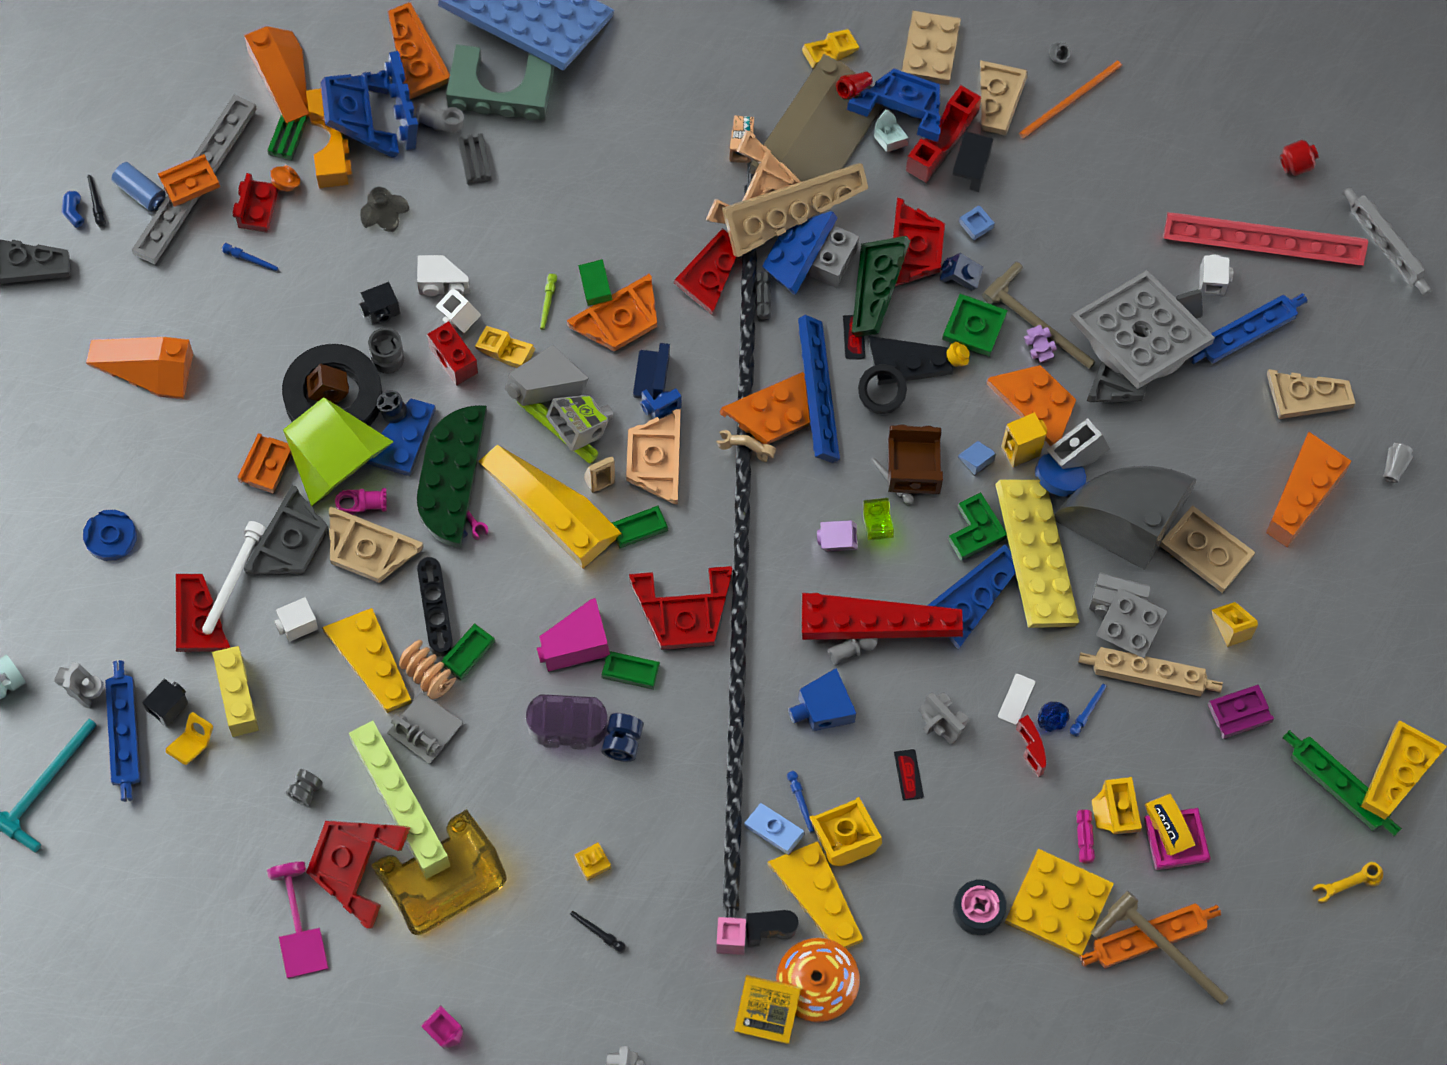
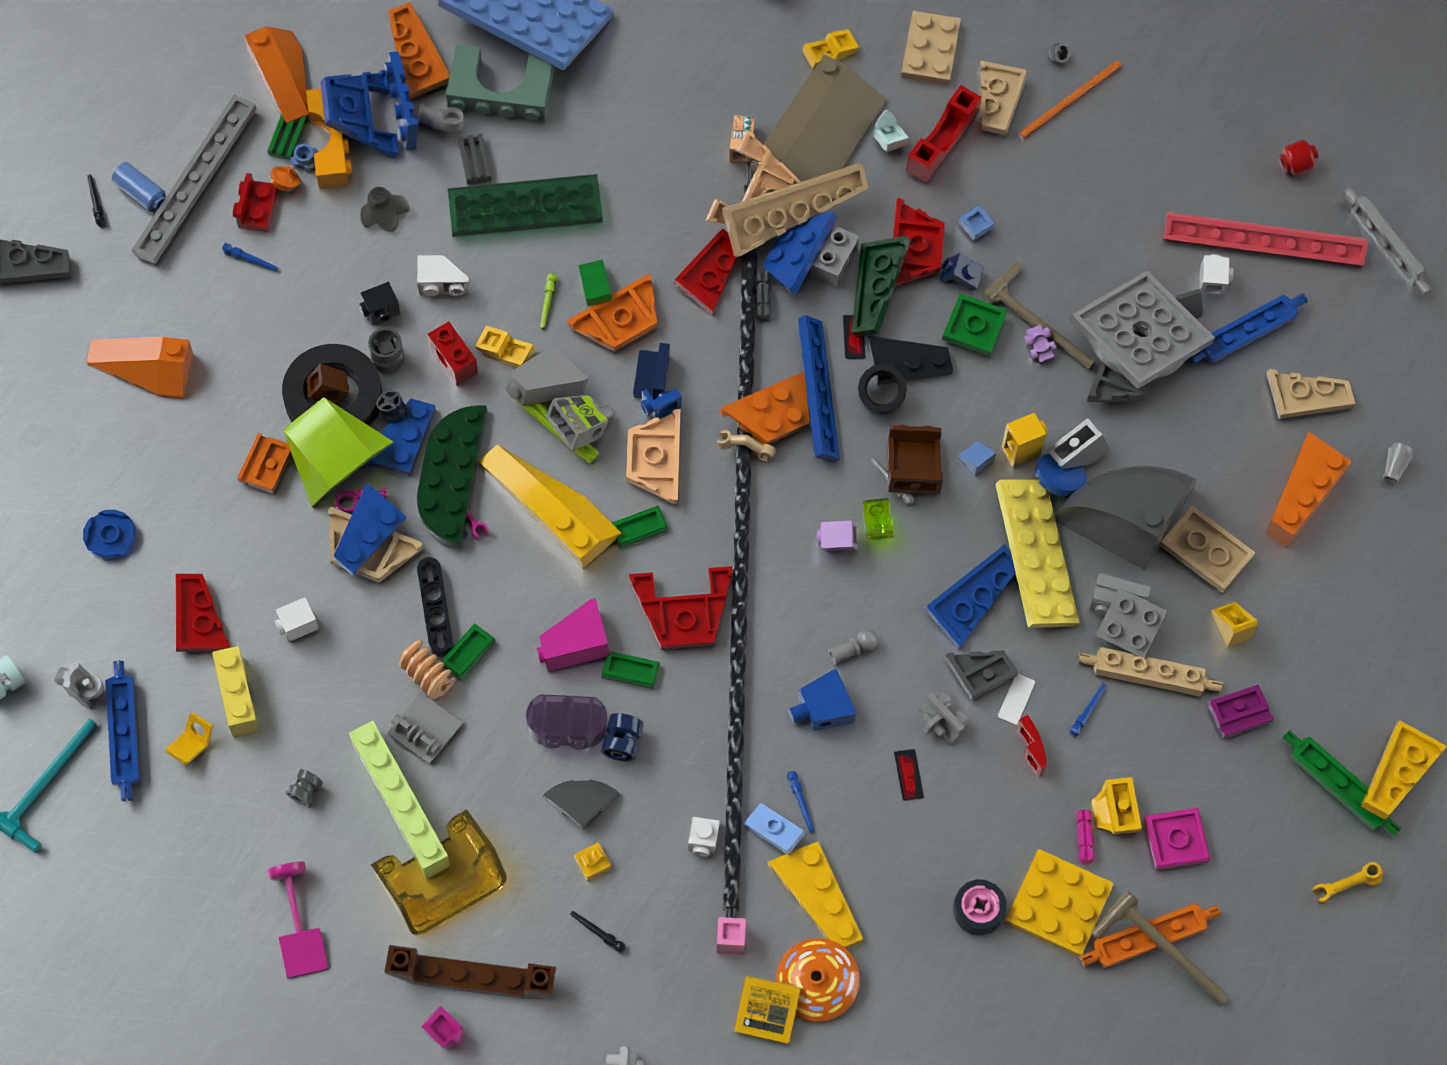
blue arm [61,191,85,228] -> none
black brick [142,678,188,727] -> none
orange plate [158,154,220,207] -> none
white piece [202,521,267,634] -> none
dark grey wing [244,485,328,574] -> none
red wing [306,820,411,929] -> none
yellow wing [322,608,412,713] -> none
white brick [436,288,481,333] -> none
tan slope [584,457,615,493] -> none
black leg [745,910,799,947] -> none
red wing [802,593,963,640] -> none
yellow slope [809,797,882,866] -> none
red cone [836,71,873,99] -> none
blue wing [847,69,940,142] -> none
yellow plate [946,342,970,367] -> none
green plate [948,492,1007,561] -> none
black panel [952,131,994,192] -> none
orange wing [986,365,1076,446] -> none
clear blue plate [1037,701,1070,732] -> none
yellow slope [1145,793,1195,856] -> none
none -> medium blue plate [290,144,319,170]
none -> blue wing [333,482,406,576]
none -> reddish brown slope [384,945,556,999]
none -> clear green plate [447,174,603,237]
none -> dark grey brick [543,779,620,829]
none -> white bracket [688,817,720,857]
none -> dark grey wing [945,650,1018,700]

